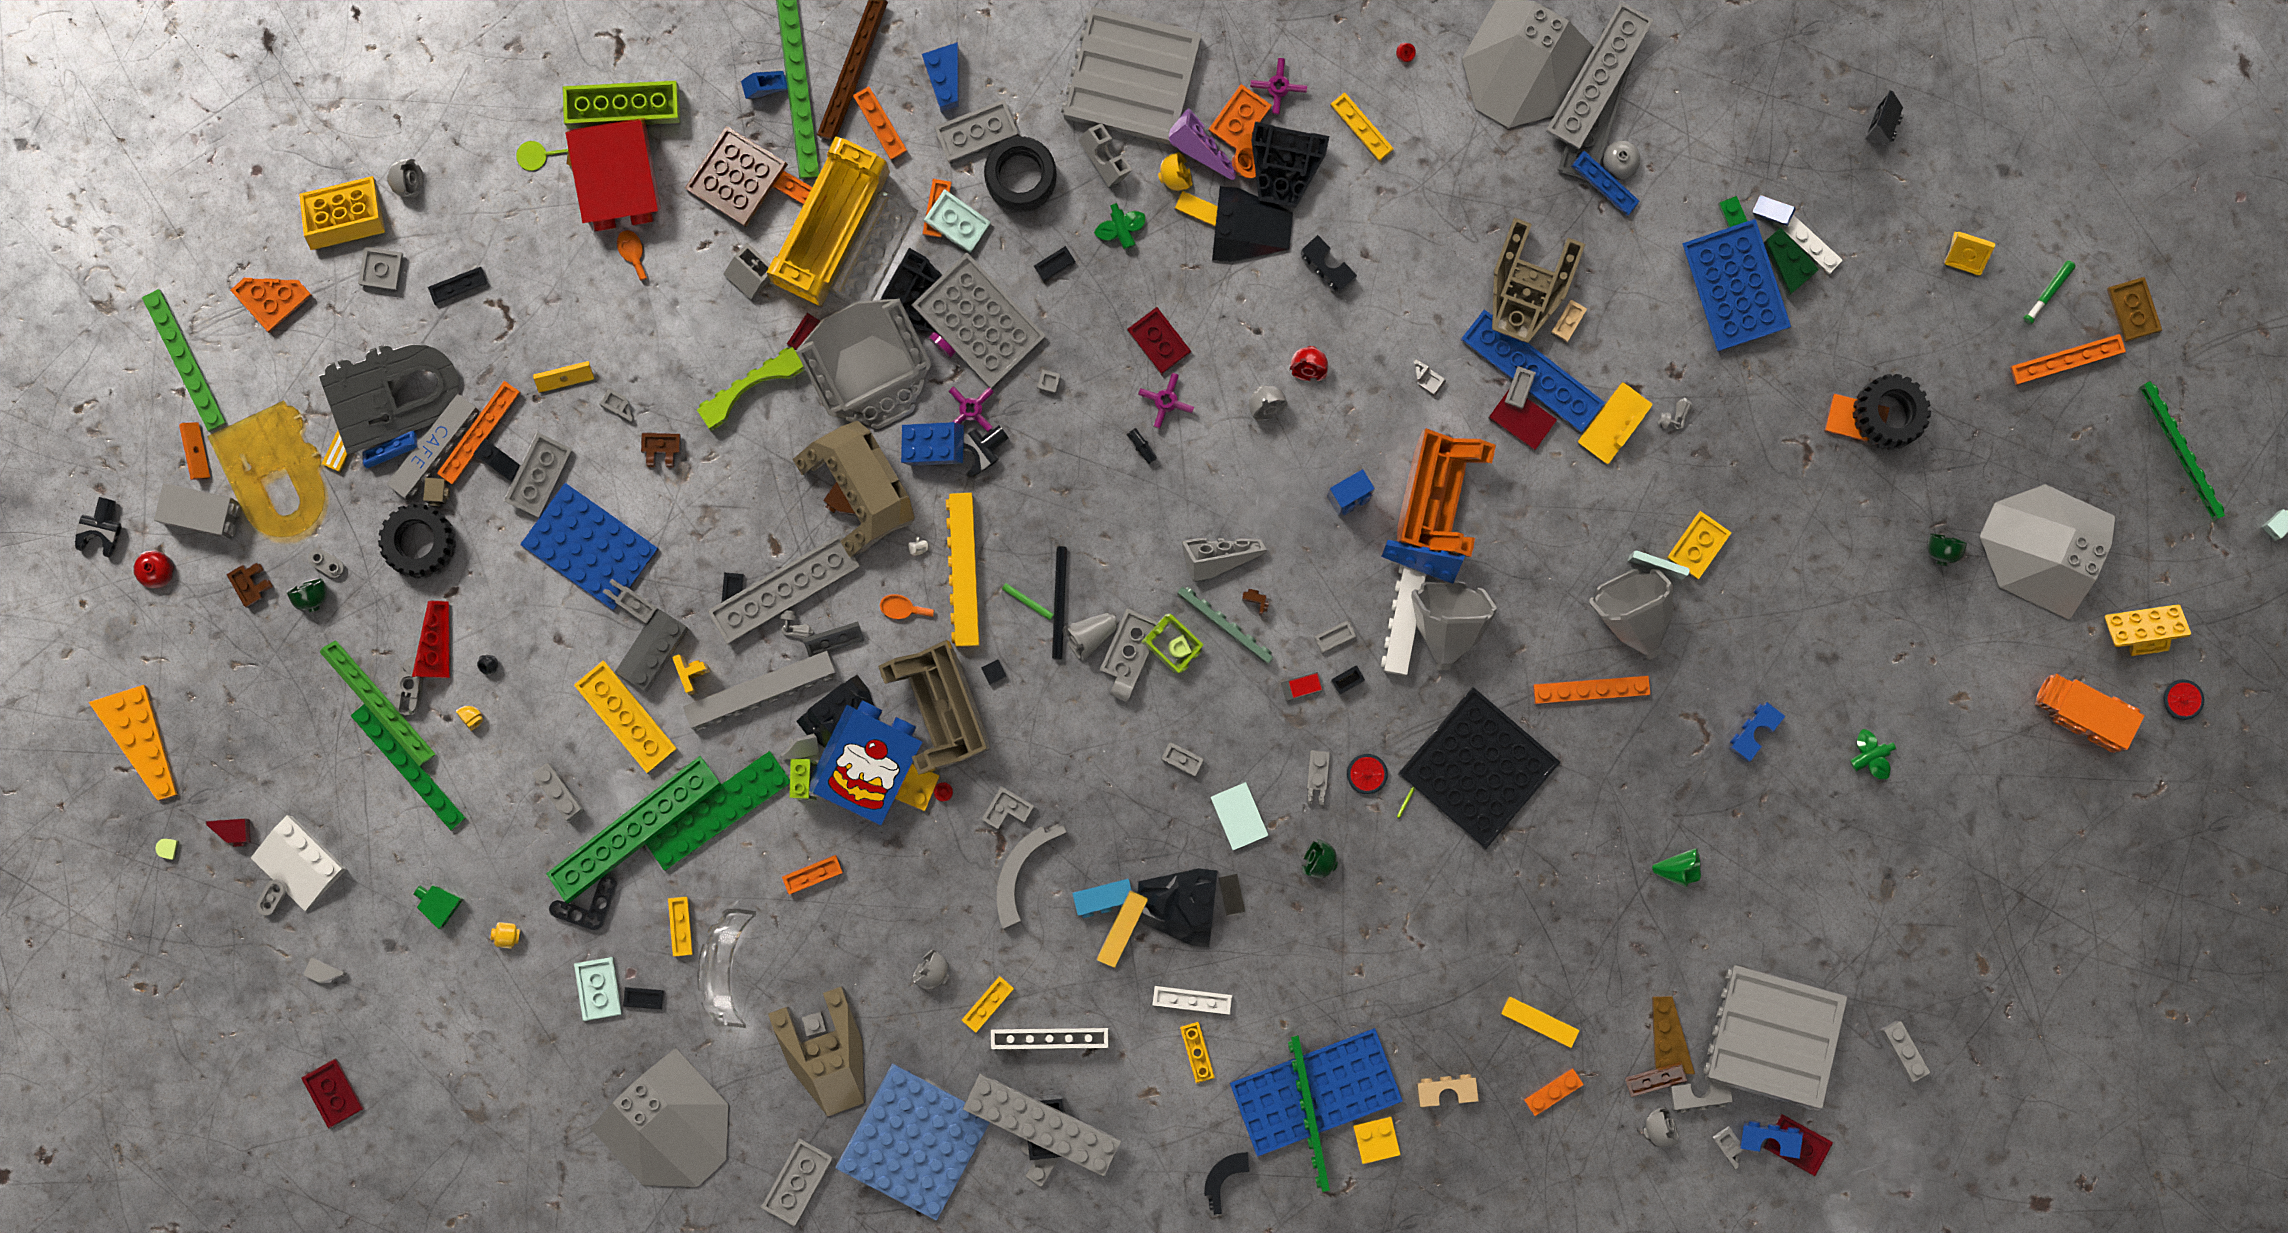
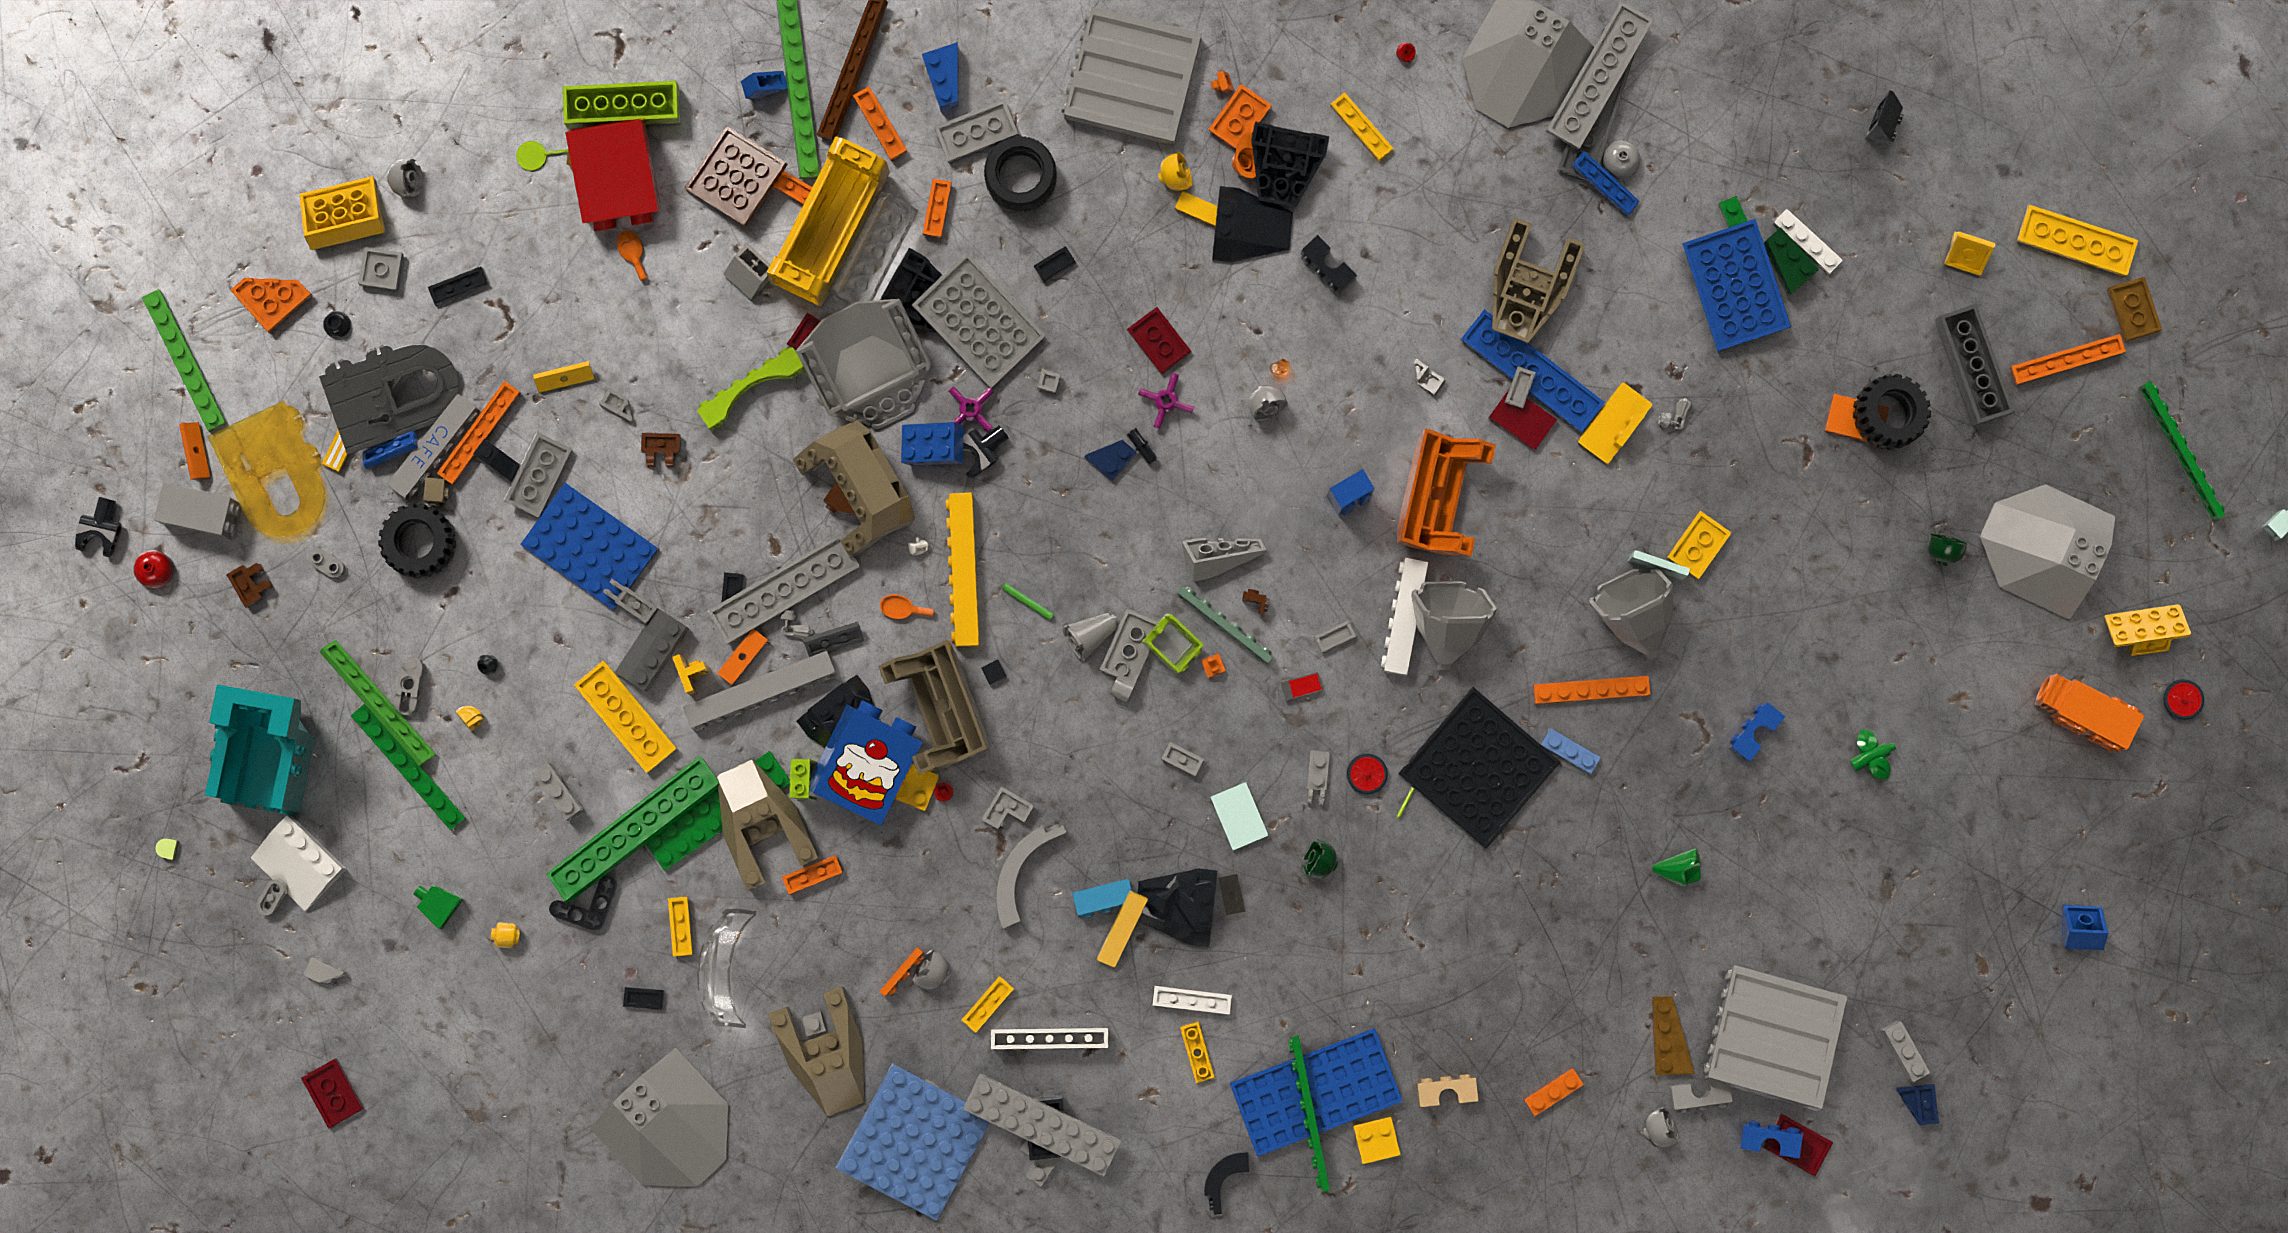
light orange wing [89,685,178,801] -> none
dark red slope [206,819,251,847] -> none
dark green cylinder [286,578,327,613] -> none
red wing [412,600,449,678] -> none
light aqua tile [574,957,622,1021] -> none
light grey plate [761,1138,833,1227] -> none
light grey slope [780,734,819,759] -> none
light aqua tile [923,189,991,254] -> none
magenta piece [928,332,956,358] -> none
black axle [1052,546,1067,660] -> none
light grey arch [1078,123,1132,187] -> none
green plant [1094,203,1145,249] -> none
medium lavender wedge [1168,108,1236,180] -> none
yellowish green tile [1168,635,1191,658] -> none
magenta bar [1250,58,1307,115] -> none
red cylinder [1289,346,1328,381] -> none
black piece [1330,665,1365,695] -> none
blue wing [1381,540,1465,584] -> none
yellow tile [1501,996,1580,1048] -> none
tan plate [1551,300,1587,342] -> none
reddish brown tile [1625,1062,1687,1098] -> none
light grey slope [1712,1126,1742,1170] -> none
tile [1753,195,1796,226] -> none
green piece [2023,260,2076,325] -> none
none -> teal piece [205,684,315,816]
none -> black piece [323,311,351,338]
none -> orange tile [717,629,769,686]
none -> dark tan wedge [717,760,818,891]
none -> orange plate [879,947,924,997]
none -> dark blue wing [1084,440,1137,481]
none -> orange tile [1201,653,1226,678]
none -> orange tile [1210,71,1234,93]
none -> clear orange piece [1270,359,1290,377]
none -> medium blue plate [1541,728,1601,774]
none -> dark blue wing [1896,1084,1939,1125]
none -> dark grey brick [1935,304,2015,427]
none -> yellow plate [2016,205,2138,277]
none -> blue slope [2062,905,2109,950]

